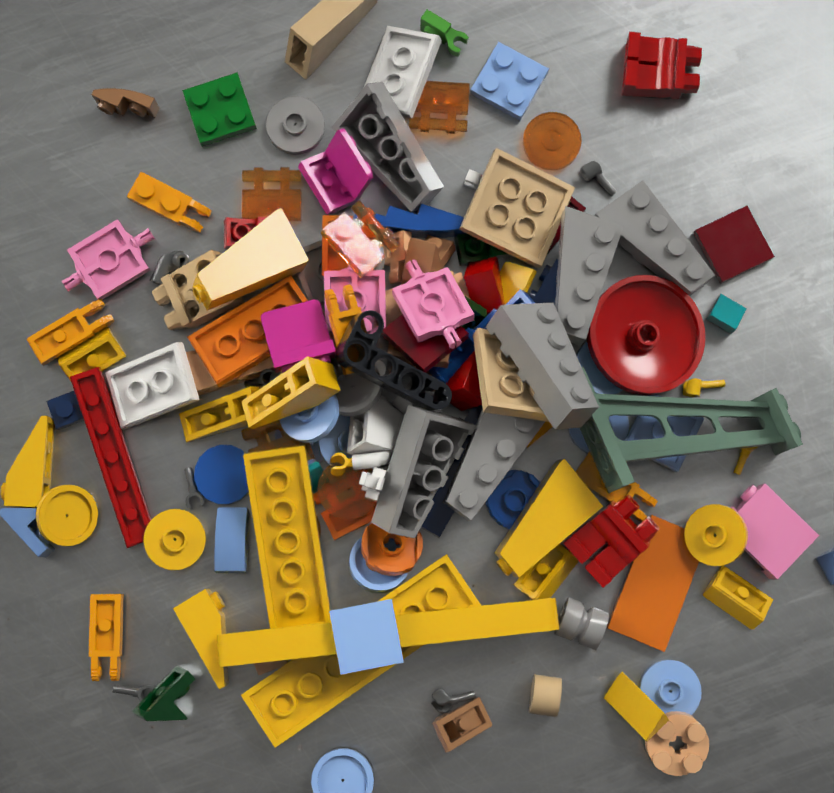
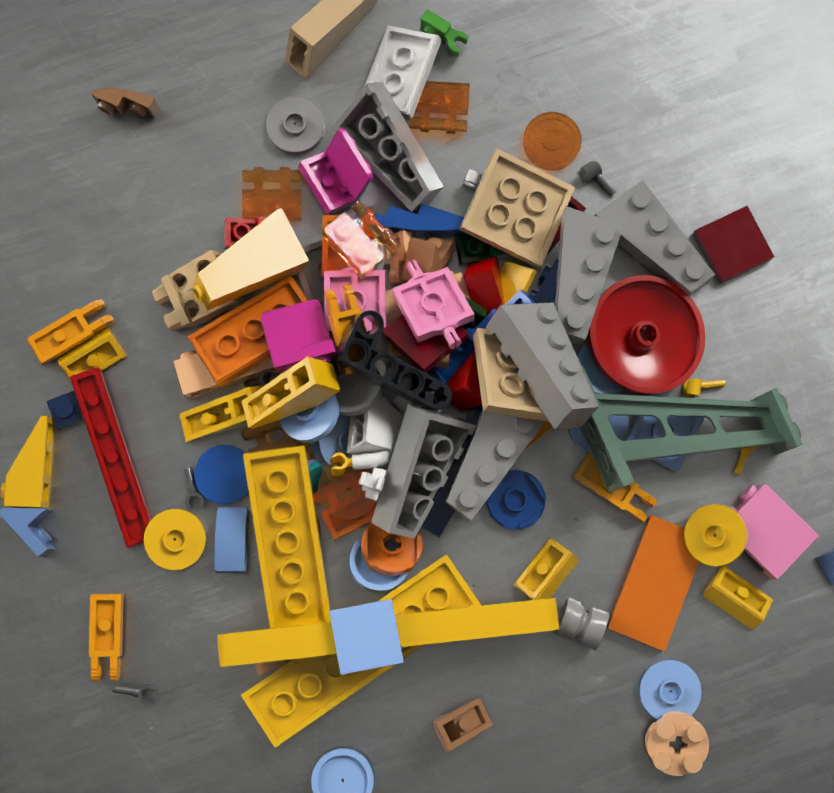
yellow piece [36,485,98,546] -> none
bright pink plate [62,219,155,300] -> none
white tile [105,342,200,429] -> none
light orange hinge [127,172,212,233] -> none
dark green slope [132,666,195,721] -> none
dark grey arm [150,250,189,285] -> none
yellow slope [173,589,229,690] -> none
green plate [182,72,257,147] -> none
dark grey hand [431,689,476,714] -> none
light blue plate [470,41,549,121] -> none
yellow slope [494,459,603,577] -> none
tan piece [529,674,562,717] -> none
red hips [563,495,659,588] -> none
yellow slope [604,672,669,742] -> none
red hips [622,31,702,99] -> none
teal slope [706,294,747,334] -> none

